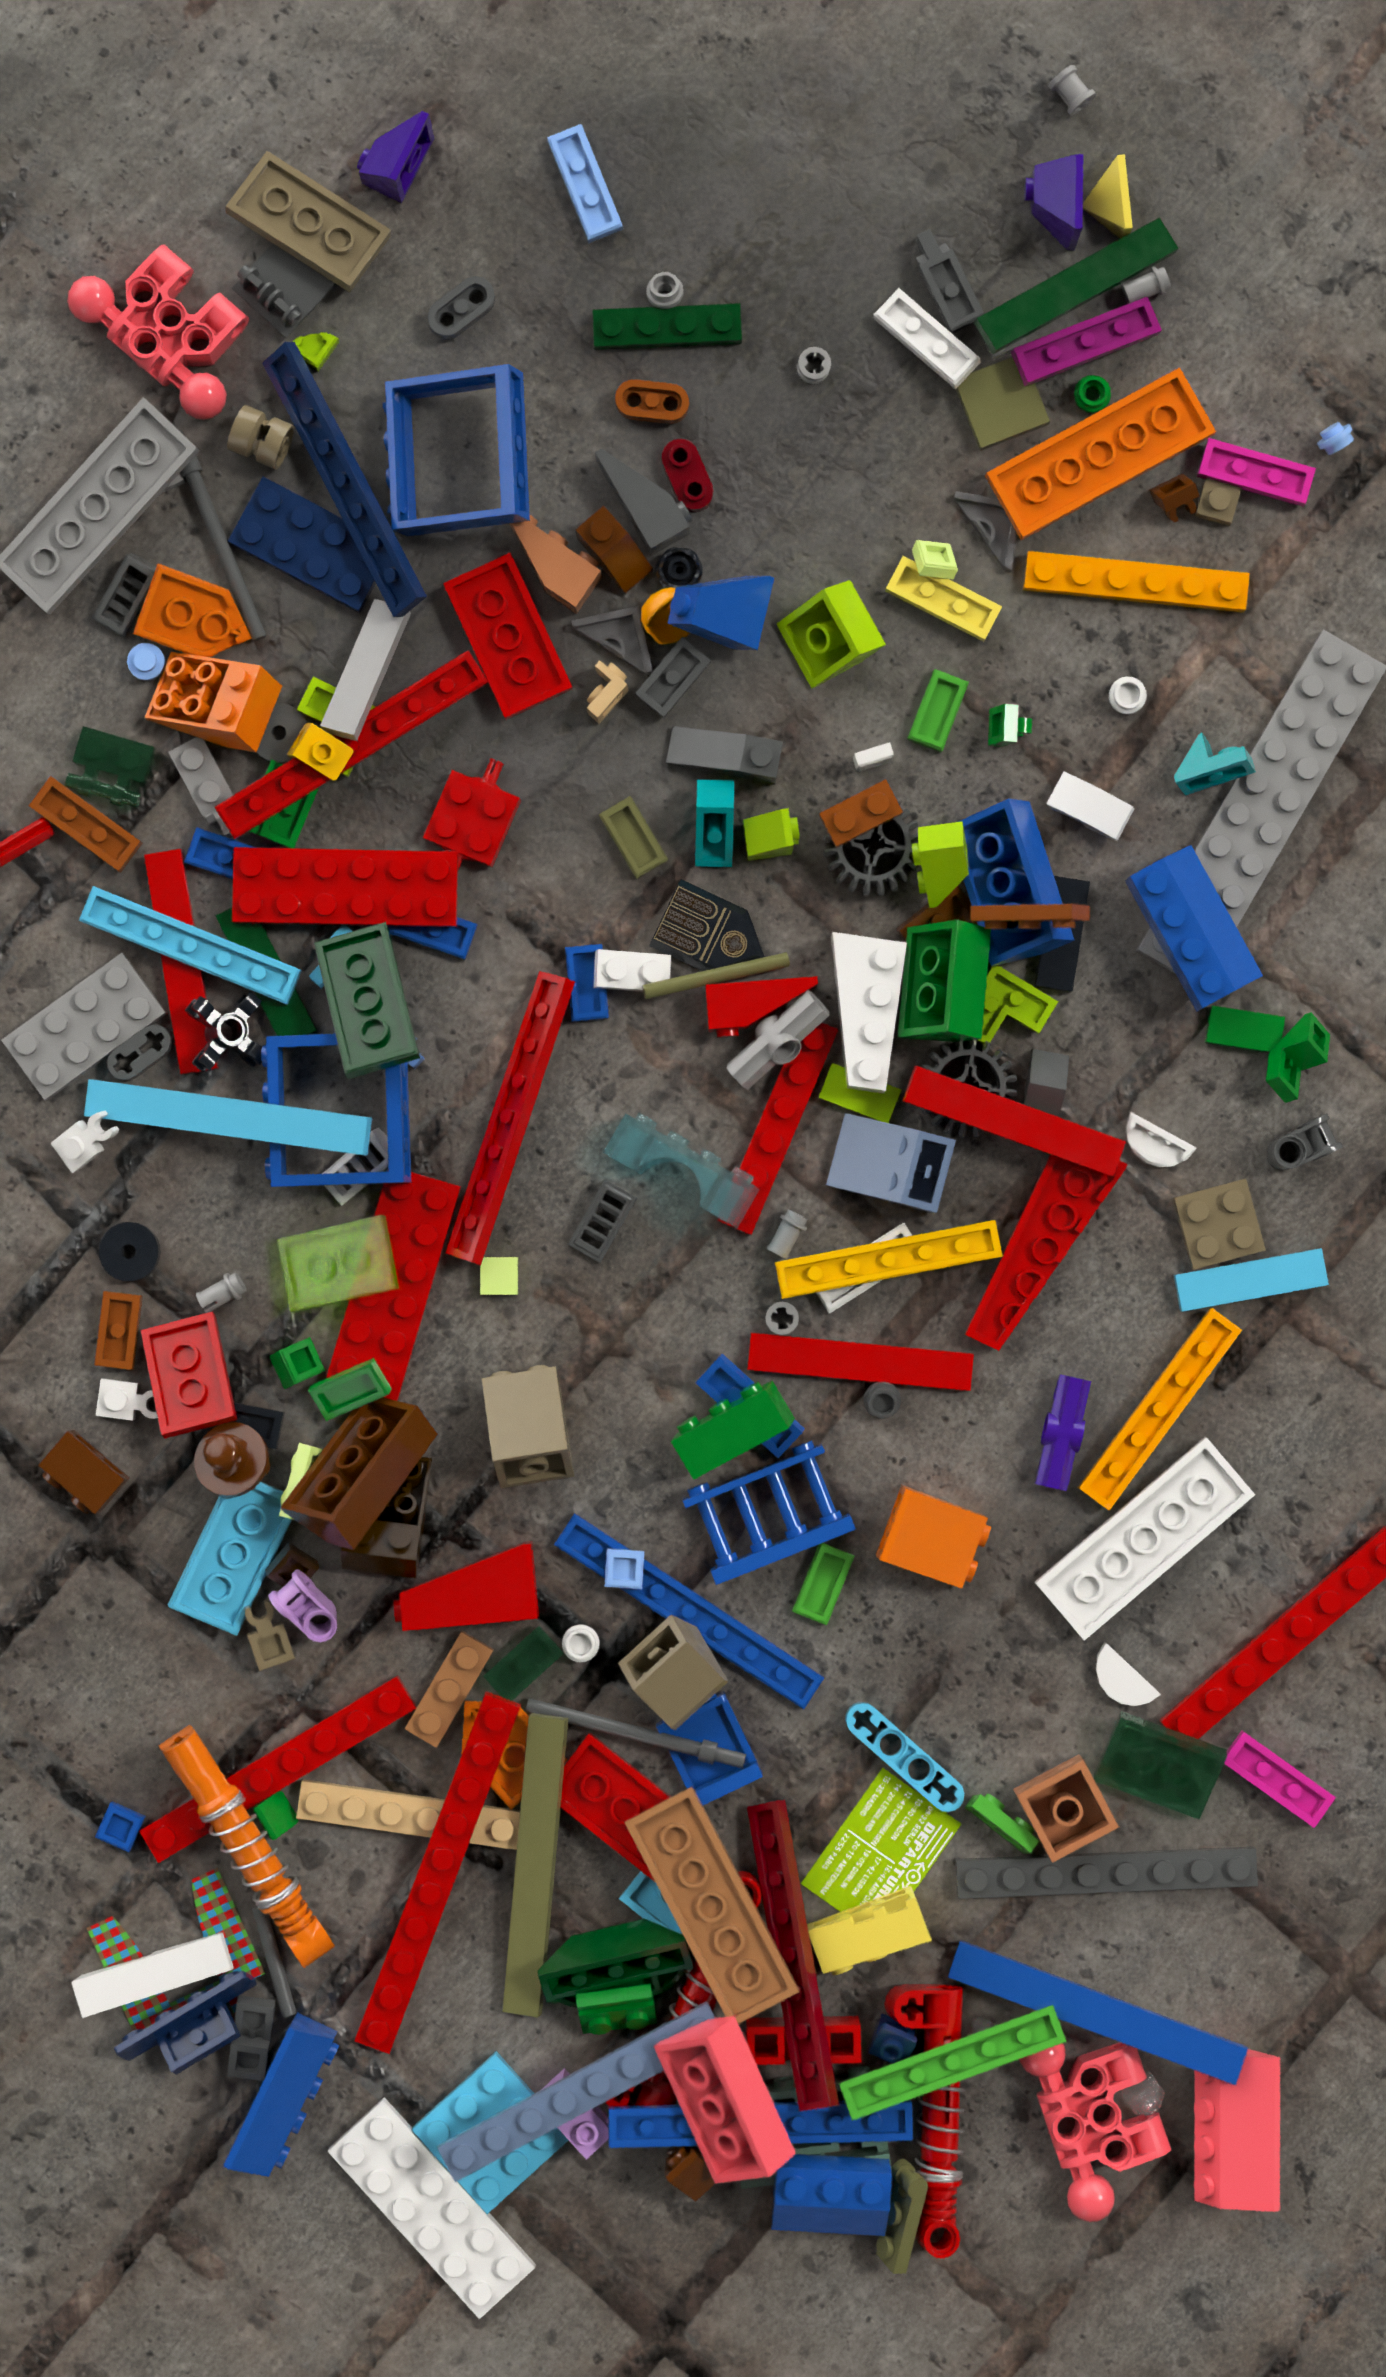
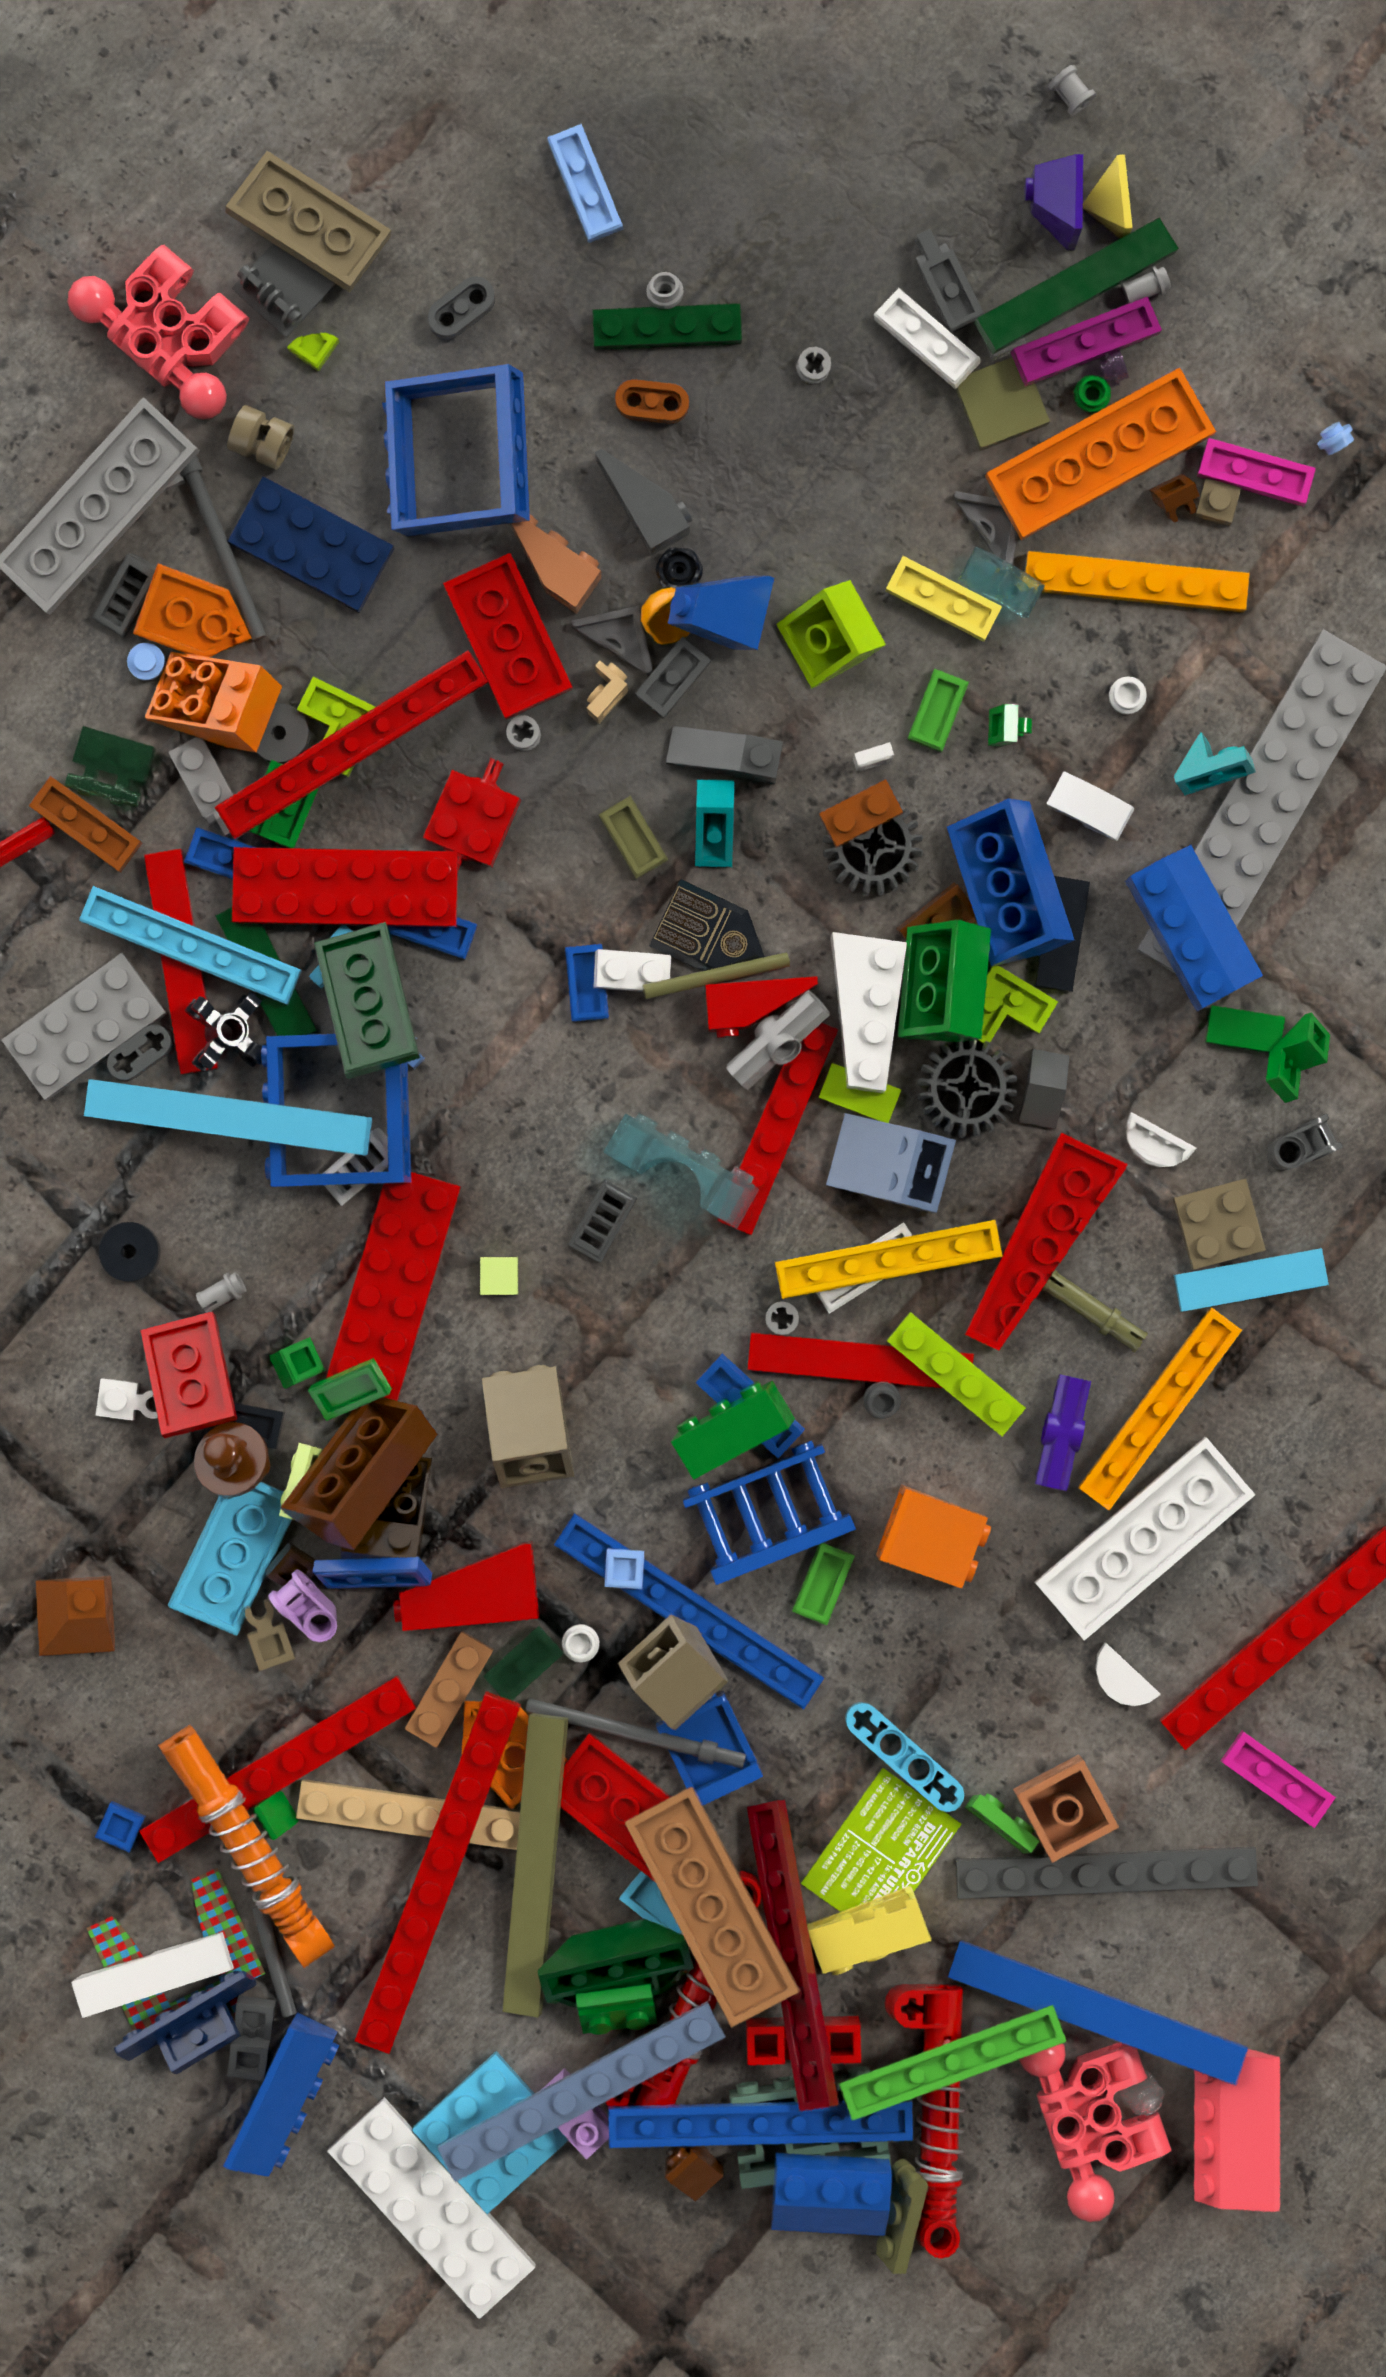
reddish brown brick [38,1430,130,1514] -> none
white plate [51,1110,119,1173] -> none
dark orange plate [94,1291,143,1370] -> none
dark blue plate [262,342,427,617] -> none
clear neon green tile [277,1215,399,1313] -> none
yellow bracket [287,723,353,780] -> none
light grey tile [320,599,411,741] -> none
dark purple slope [357,111,434,203] -> none
red plate [445,971,575,1265] -> none
reddish brown slope [575,505,653,594] -> none
coral slope [654,2015,796,2183] -> none
dark red plate [662,439,713,512] -> none
lime slope [743,808,800,861] -> none
light grey pin [766,1209,808,1259] -> none
dark blue bracket [868,2013,917,2064] -> none
red tile [902,1066,1126,1177] -> none
yellowish green tile [912,540,958,579] -> none
lime slope [912,821,969,908] -> none
dark orange plate [970,904,1090,929] -> none
clear green plate [1094,1711,1227,1820] -> none
none -> dark orange slope [36,1576,115,1656]
none -> blue tile [313,1557,432,1589]
none -> light grey bush [506,715,541,752]
none -> lime plate [886,1312,1026,1437]
none -> clear light blue slope [958,547,1045,618]
none -> olive pin [1042,1270,1148,1353]
none -> clear purple plate [1099,350,1129,386]

